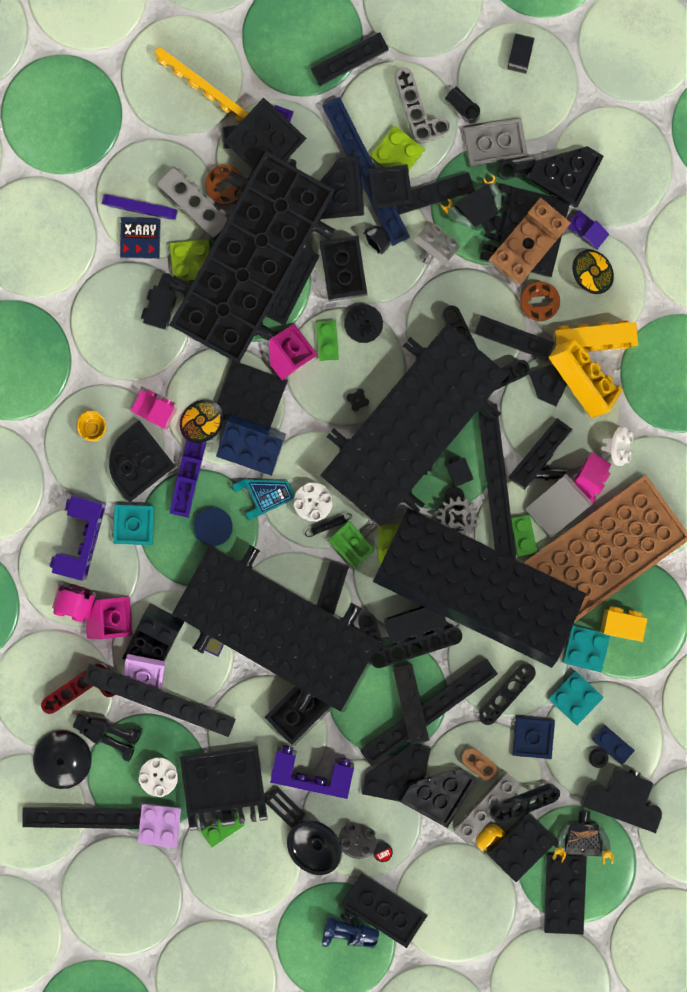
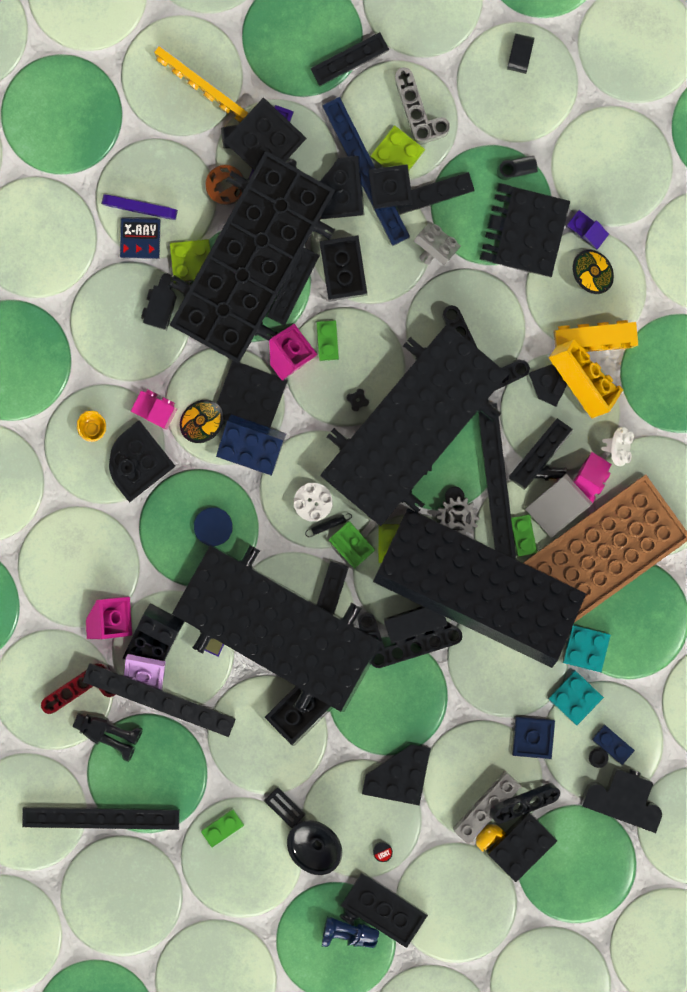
black dish [33,730,92,789] -> none
dark purple plate [50,496,106,581] -> none
dark pink brick [52,583,96,622] -> none
teal plate [113,505,154,545] -> none
lavender plate [138,803,182,848] -> none
white plate [139,757,178,797] -> none
light grey brick [157,167,229,240] -> none
dark purple slope [170,440,207,518] -> none
black hinge [180,746,268,831] -> none
flag [232,480,295,520] -> none
dark purple plate [270,745,354,799] -> none
dark grey plate [338,822,376,859] -> none
black plate [344,304,383,343] -> none
black plate [360,658,498,766] -> none
black hair [363,226,391,255] -> none
black plate [393,664,430,745] -> none
black plate [398,767,478,828] -> none
black torso [441,175,502,234] -> none
black piece [445,86,480,124] -> none
black brick [445,456,474,487] -> none
medium nougat plate [462,748,497,780] -> none
light grey tile [463,118,528,167] -> none
black plate [475,315,555,361] -> none
black beam [479,663,536,725] -> none
medium nougat plate [488,198,571,287] -> none
dark orange piece [521,282,560,321] -> none
black plate [526,146,604,208] -> none
black plate [544,854,587,935] -> none
torso [552,810,614,865] -> none
yellow brick [600,606,647,642] -> none

